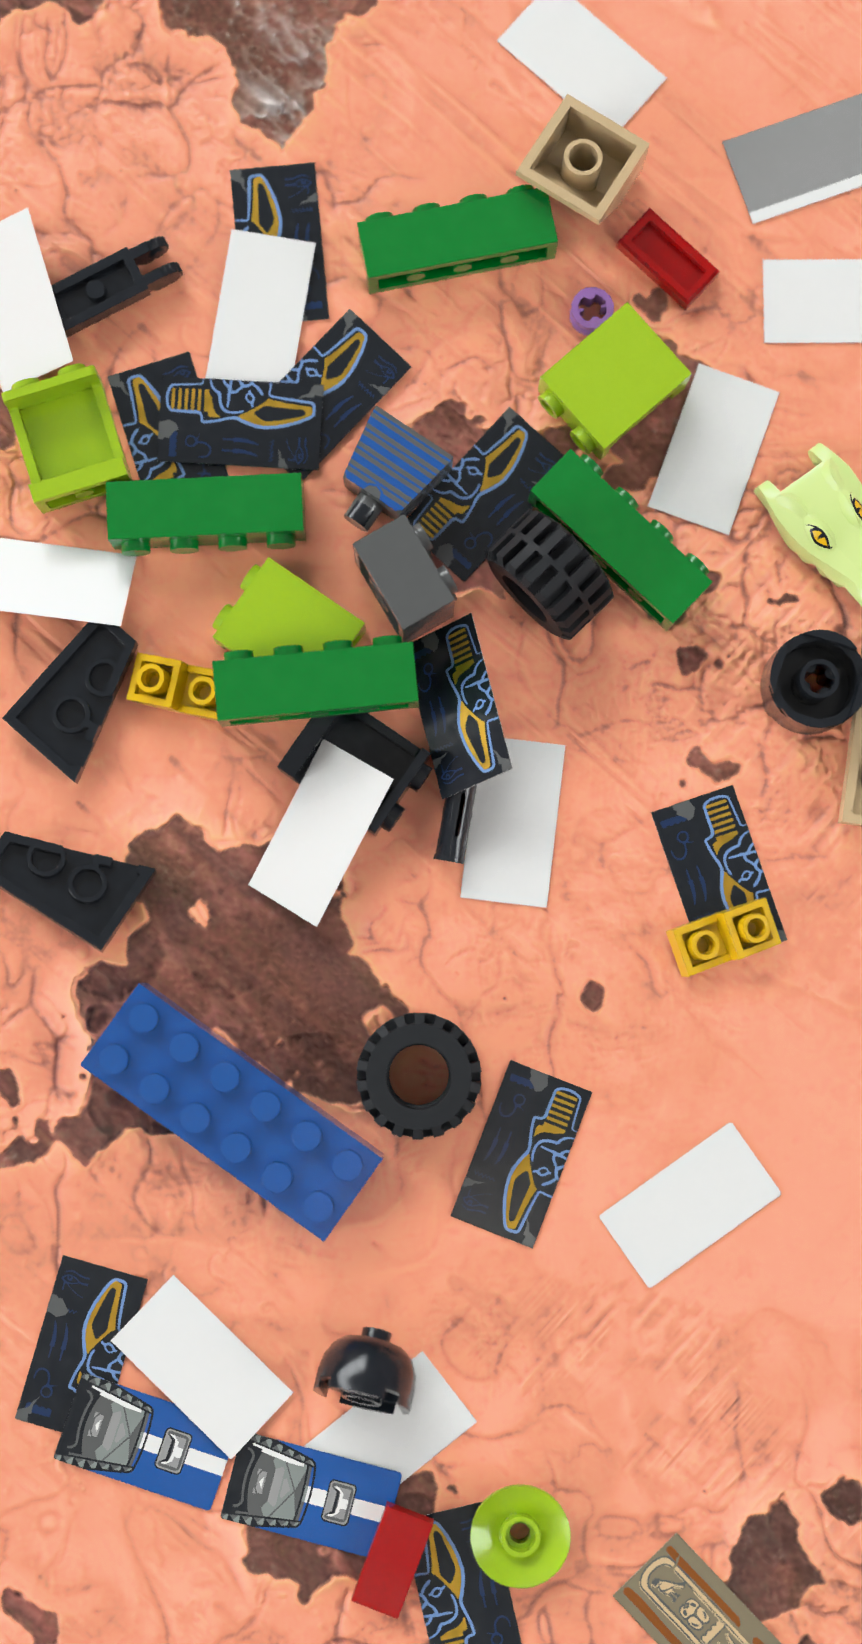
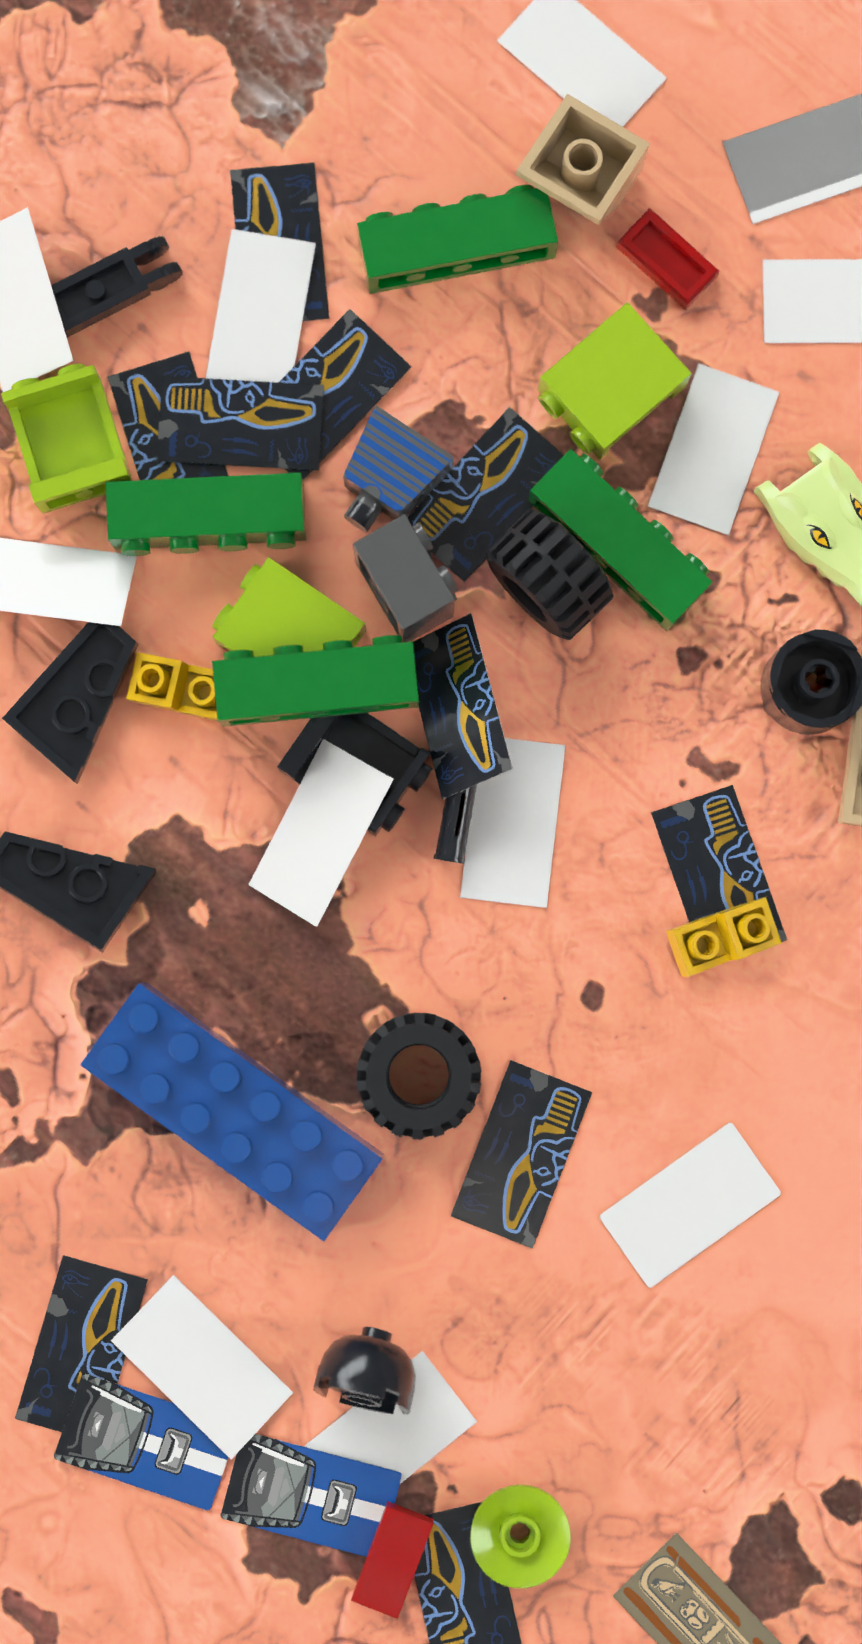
medium lavender bush [570,287,614,336] -> none

